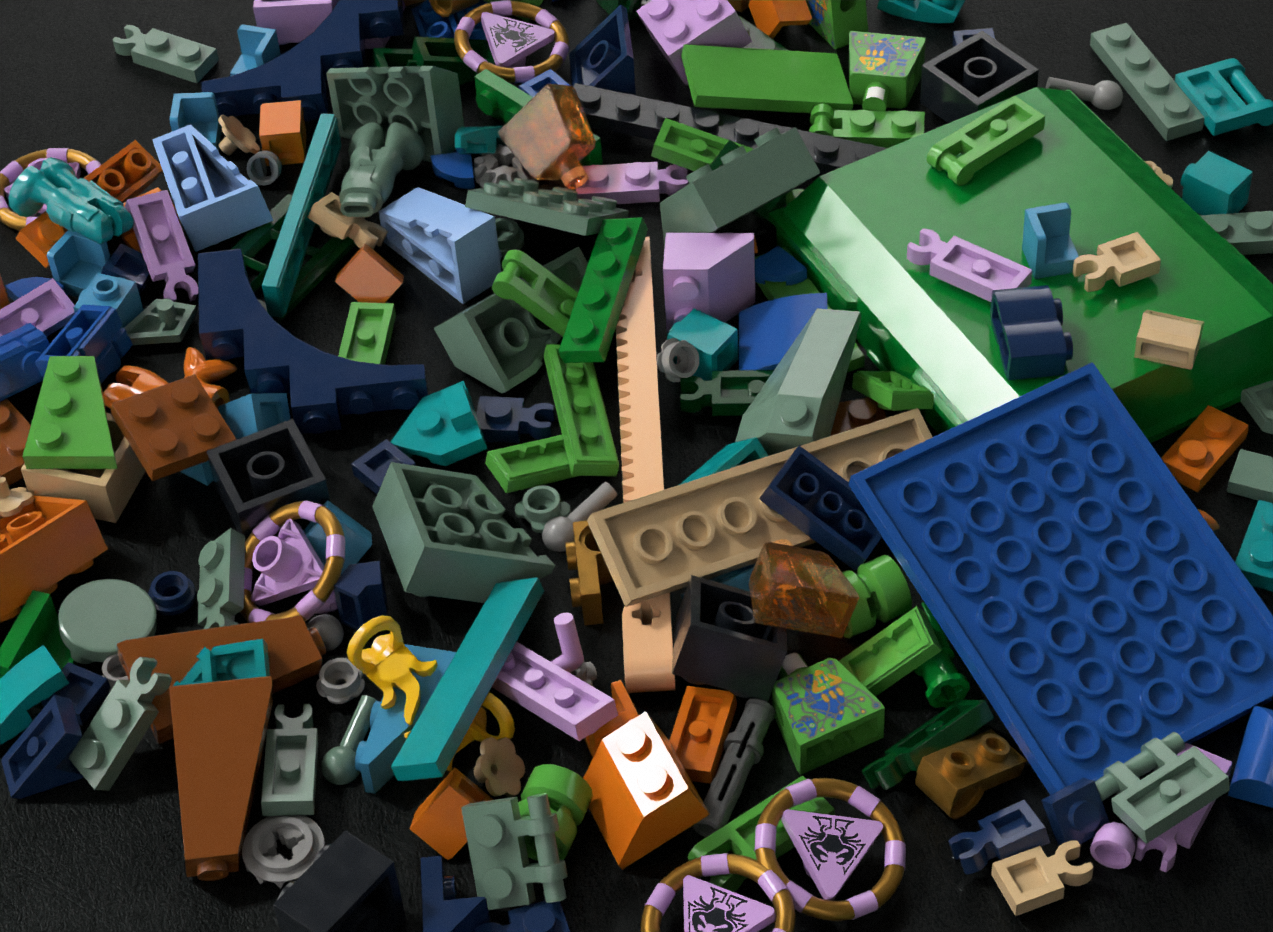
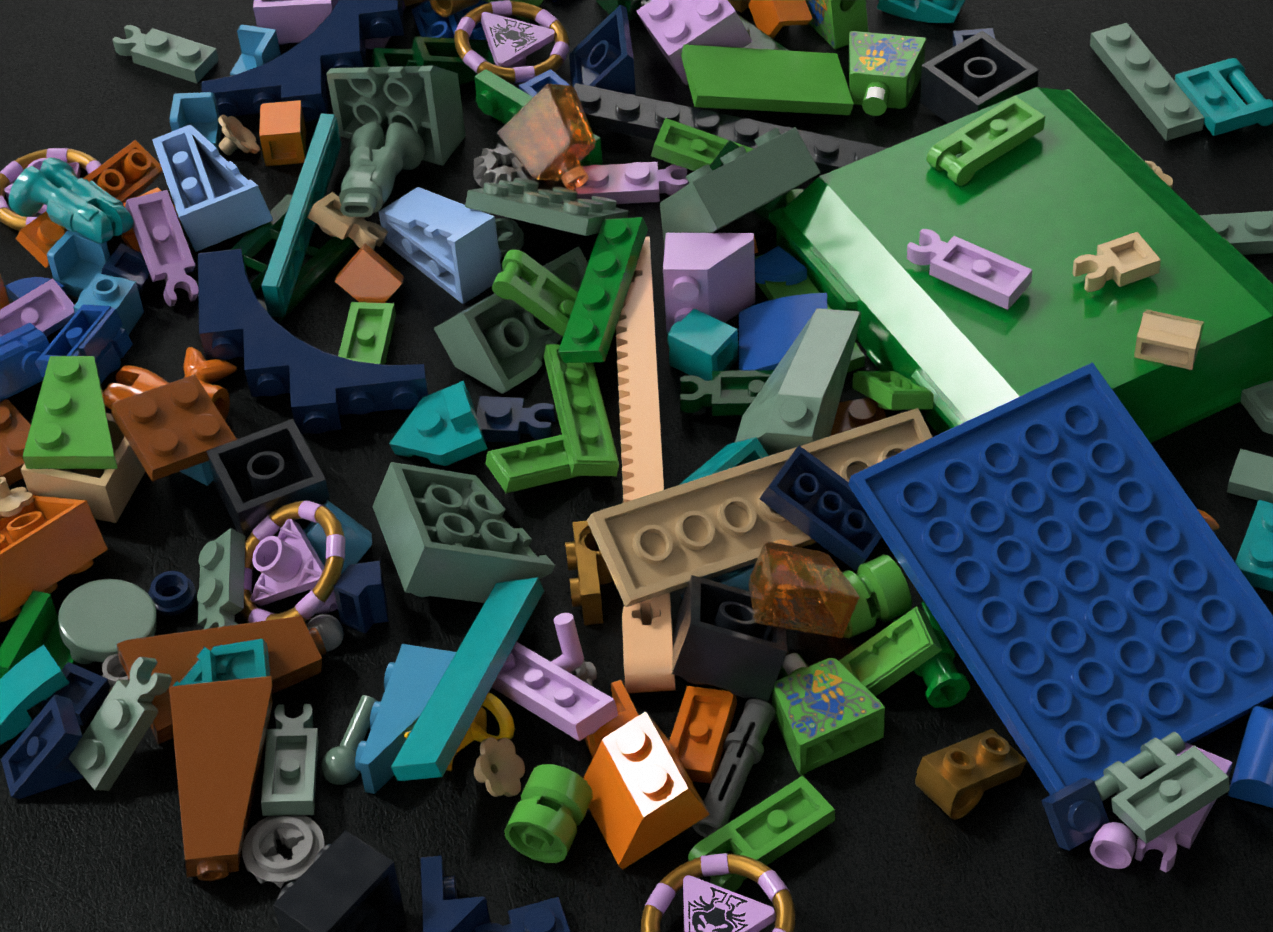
sand green piece [124,298,197,345] -> none
dark azure panel [218,393,291,439] -> none
light grey hinge [247,151,282,185] -> none
light grey plate [316,658,365,704] -> none
yellow piece [347,615,438,725] -> none
dark blue plate [351,439,416,495] -> none
orange panel [410,768,494,860] -> none
blue tile [430,152,475,189] -> none
teal slope [455,126,505,154] -> none
sand green plate [461,793,568,910] -> none
sand green plate [515,485,571,533] -> none
light grey bar [542,482,617,552] -> none
light grey plate [656,338,699,382] -> none
piece [754,778,906,921] -> none
bright green plate [809,104,925,148] -> none
dark green plate [862,700,994,790] -> none
dark blue plate [948,799,1050,875] -> none
dark blue brick [990,285,1073,380] -> none
tan plate [991,841,1093,916] -> none
dark azure panel [1022,202,1079,279] -> none
light grey bar [1046,77,1123,110] -> none
orange plate [1161,405,1249,492] -> none
teal brick [1181,151,1253,215] -> none

